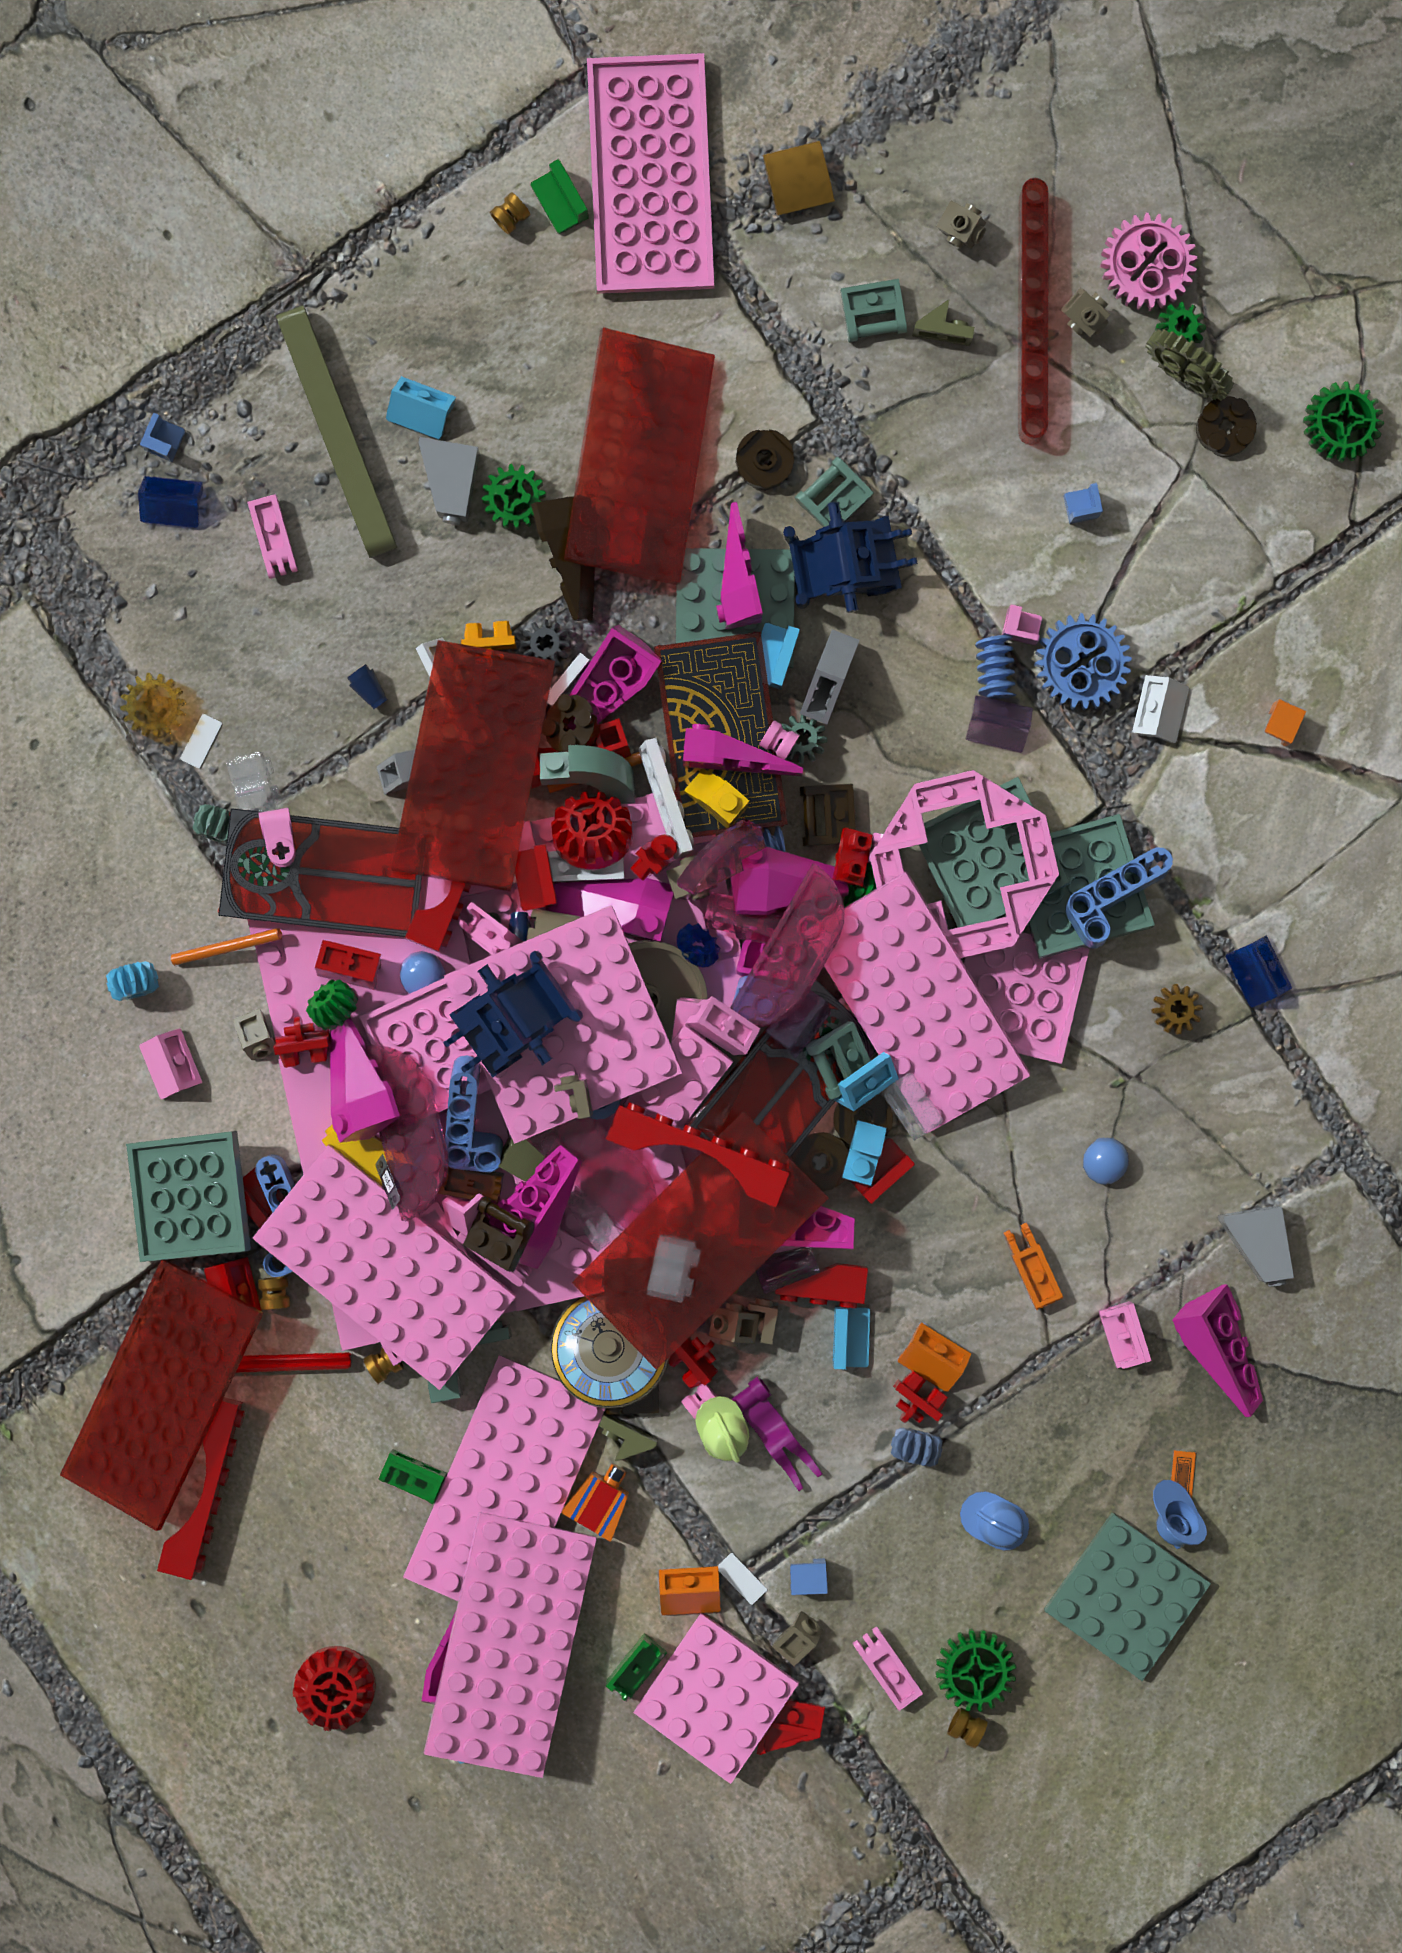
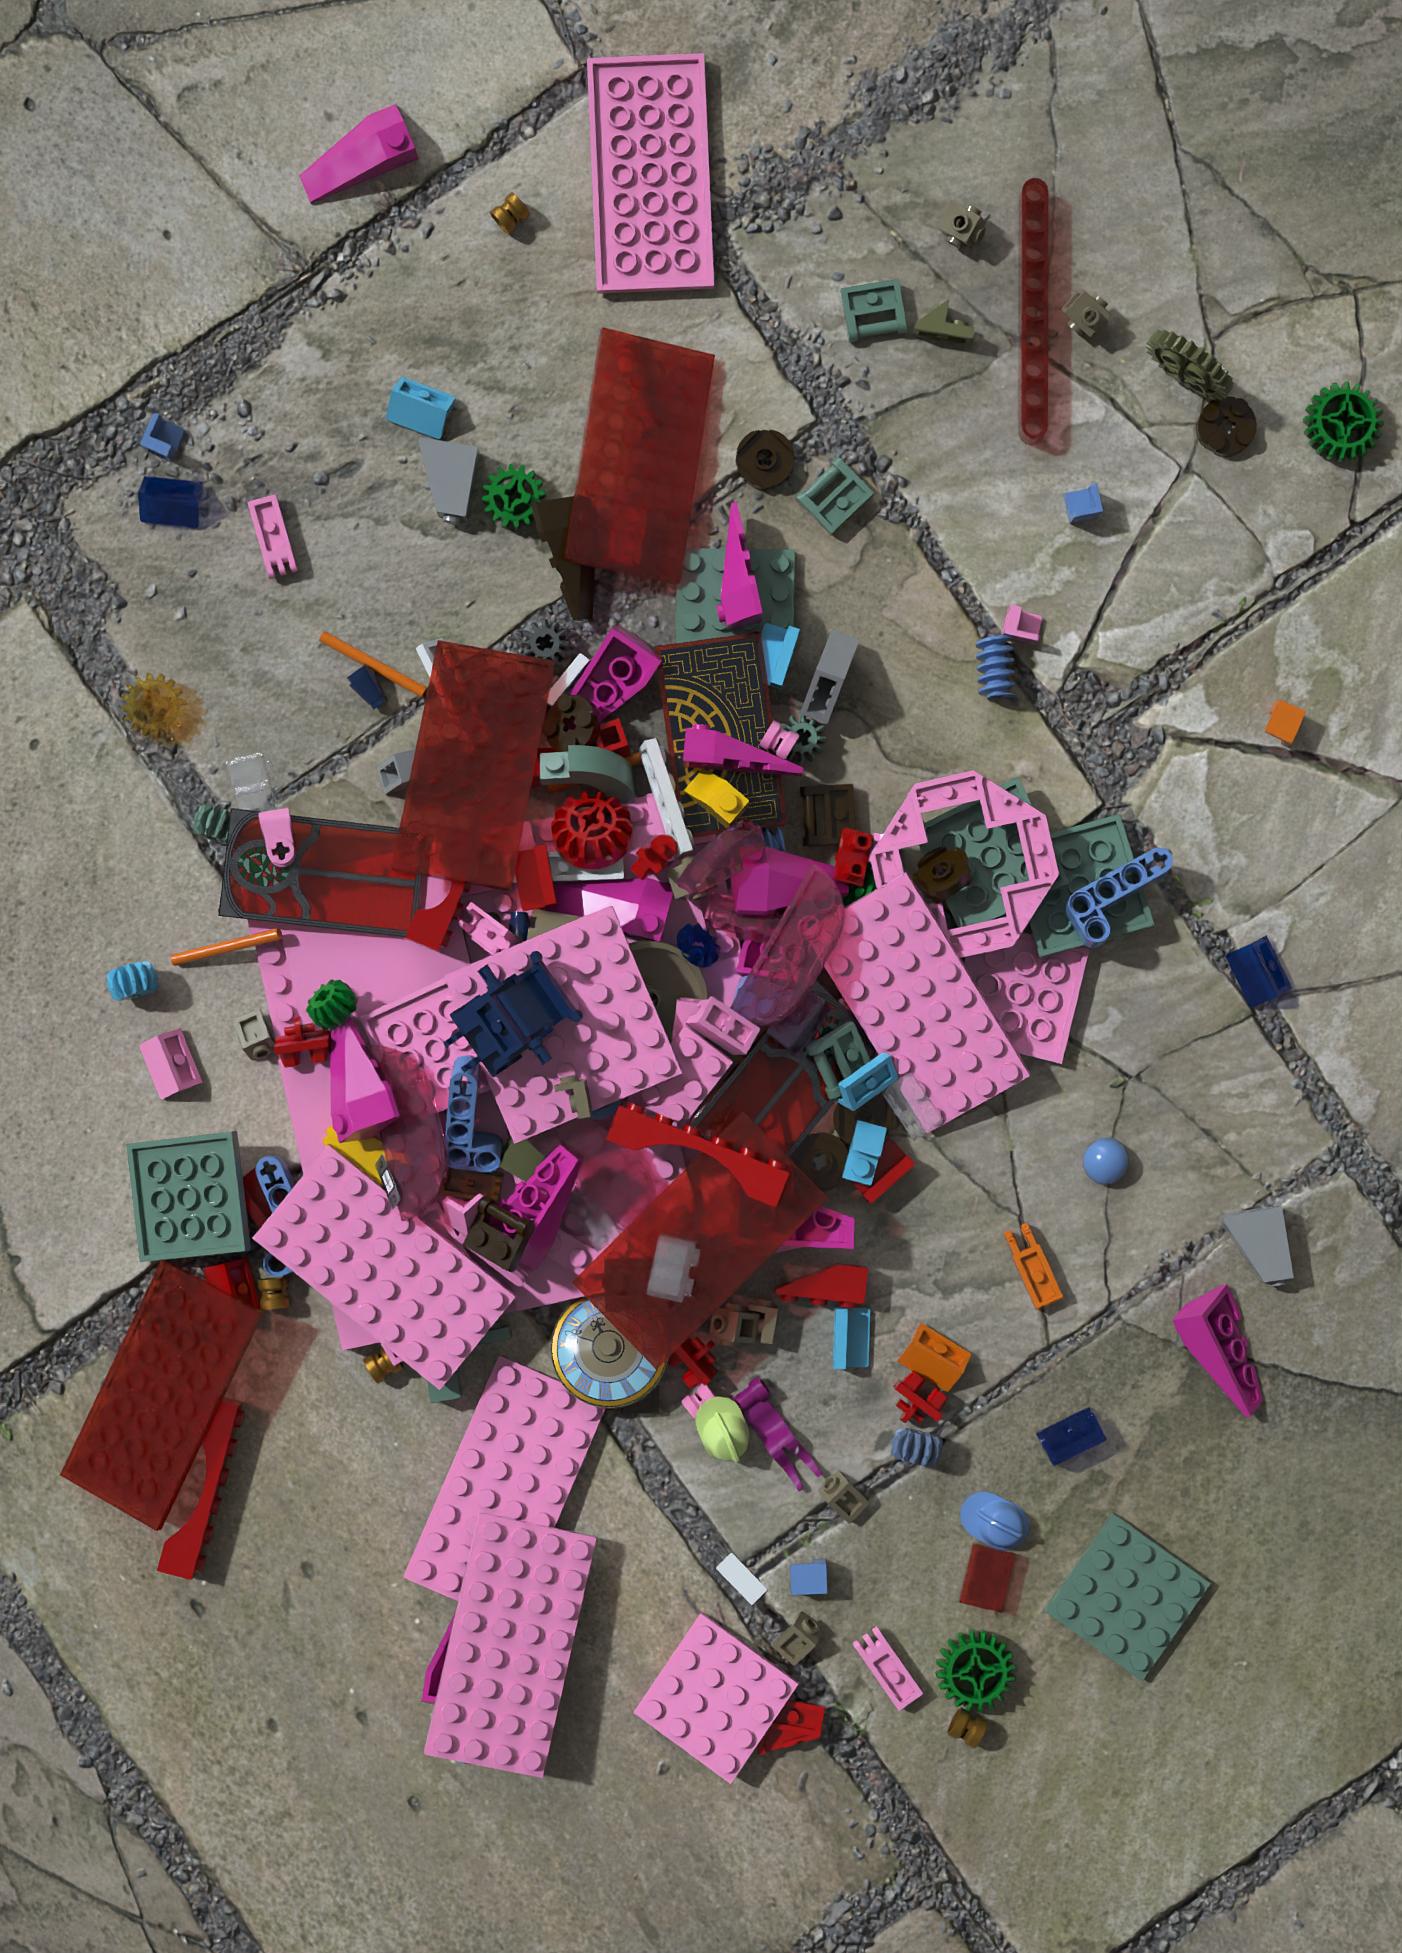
white sticker [180,714,222,768] -> none
red axle [203,1352,352,1373] -> none
olive beam [276,305,397,558] -> none
red gear [293,1646,376,1731] -> none
red hinge [315,940,381,990] -> none
green hinge [378,1449,447,1504] -> none
medium blue hair [400,951,446,994] -> none
light orange hips [461,621,517,670] -> none
green panel [530,159,589,234] -> none
torso [561,1463,629,1541] -> none
olive slope [599,1412,658,1461] -> none
green hinge [606,1633,667,1702] -> none
orange panel [659,1566,721,1615] -> none
panel [754,1247,820,1294] -> none
pearl gold slope [763,141,835,215] -> none
dark blue piece [783,502,918,613] -> none
clear purple panel [966,695,1033,753] -> none
medium blue gear [1034,613,1132,710] -> none
bright pink hinge [1098,1301,1152,1369] -> none
bright pink gear [1100,213,1197,311] -> none
white panel [1132,675,1189,743] -> none
pearl gold gear [1151,984,1203,1035] -> none
medium blue piece [1153,1480,1207,1549] -> none
green gear [1155,302,1206,344] -> none
sticker [1171,1450,1196,1498] -> none
none -> dark pink wedge [299,104,419,204]
none -> orange bar [319,631,427,698]
none -> dark tan bracket [818,1470,870,1524]
none -> dark brown plate [913,847,974,904]
none -> clear red plate [958,1542,1016,1613]
none -> clear blue hinge [1036,1407,1107,1466]

